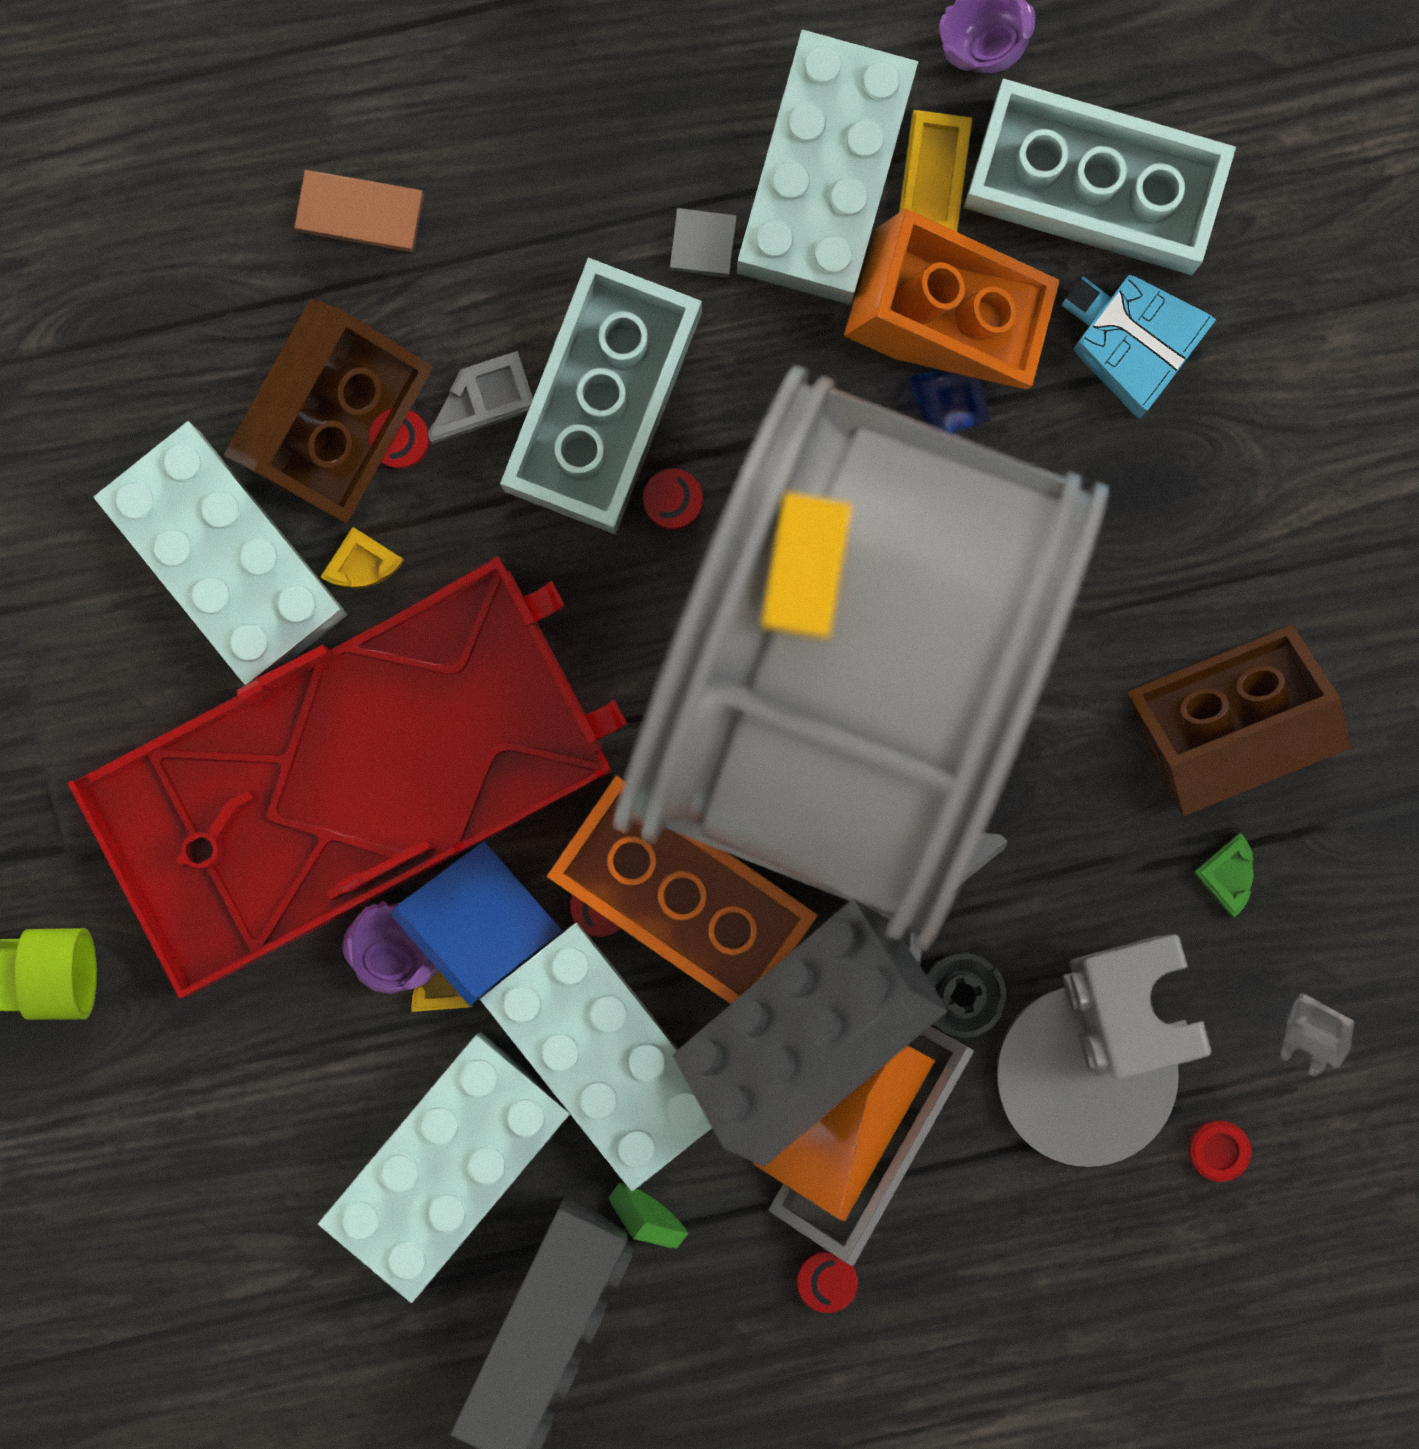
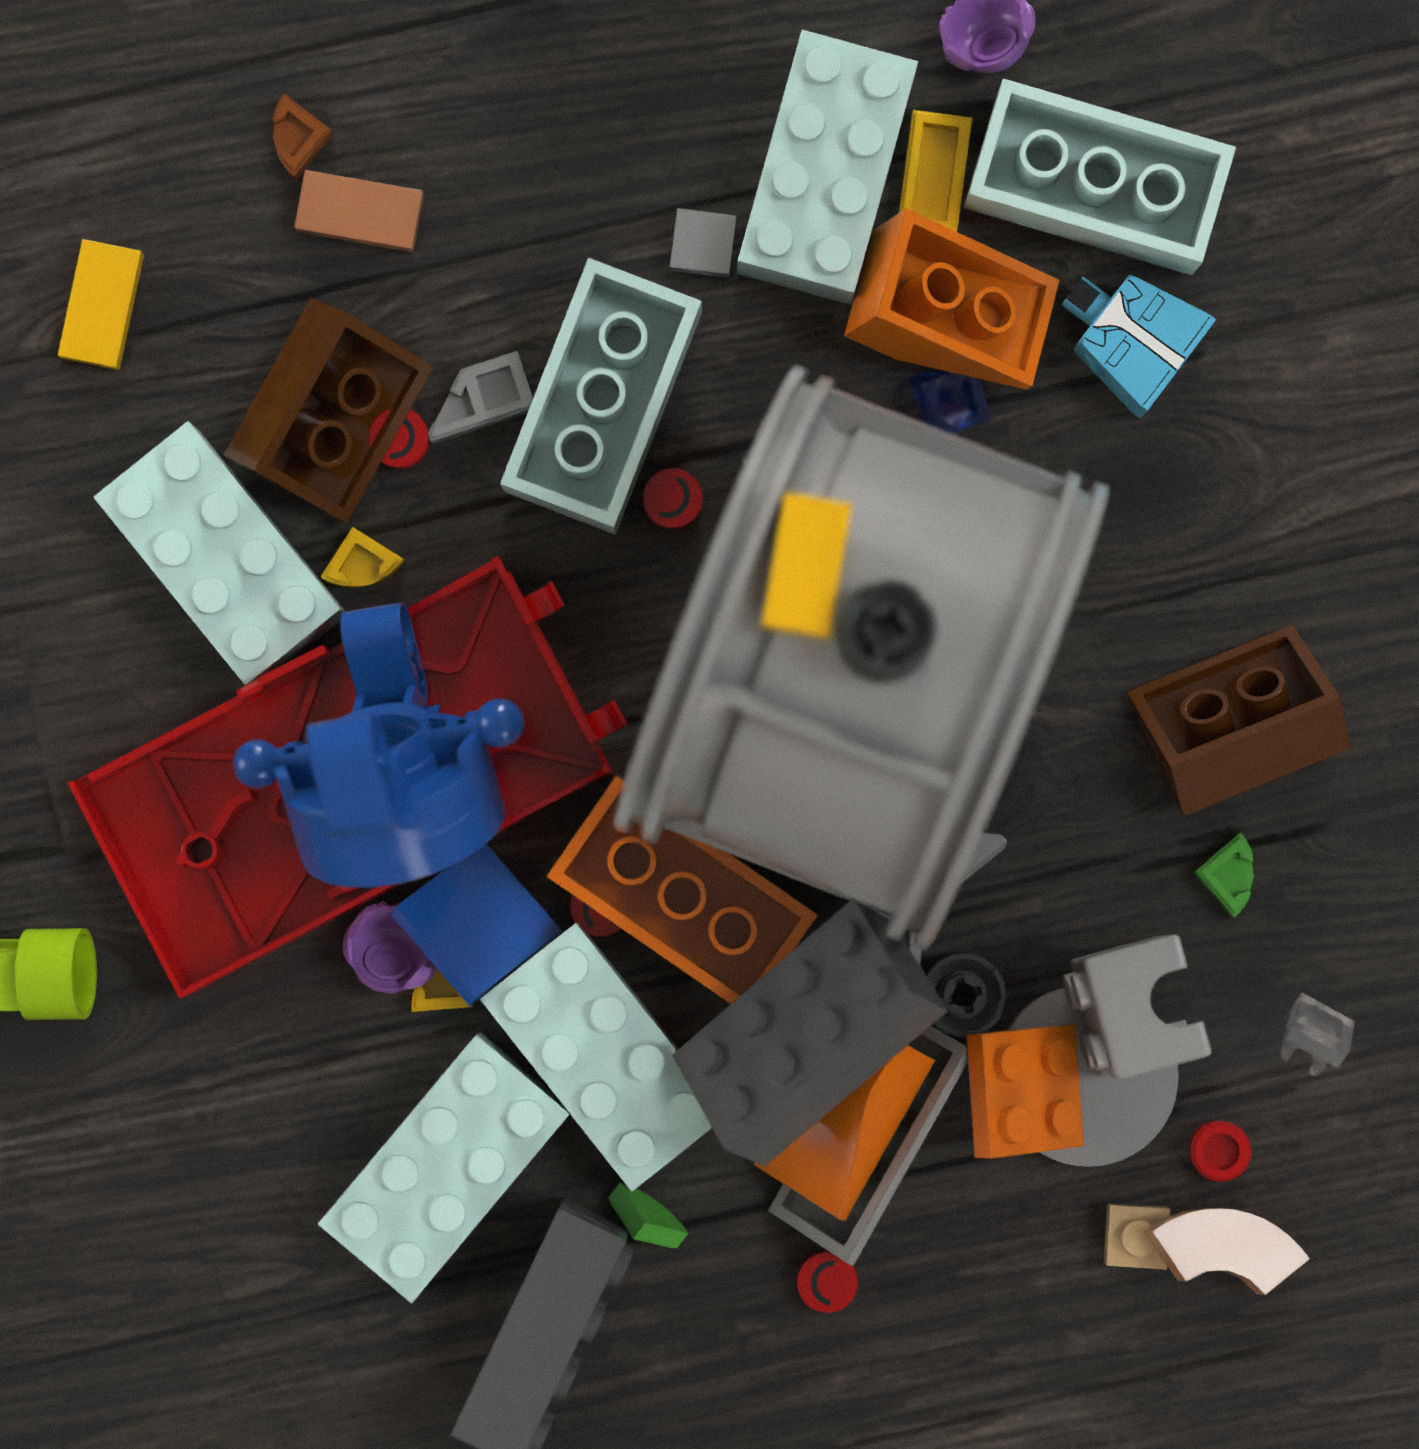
none -> yellow tile [58,239,144,370]
none -> blue piece [233,602,524,887]
none -> dark orange tile [273,94,333,180]
none -> pearl dark grey wheel [836,579,937,684]
none -> orange plate [966,1024,1084,1159]
none -> tan plate [1104,1203,1170,1270]
none -> tile [1144,1208,1310,1295]

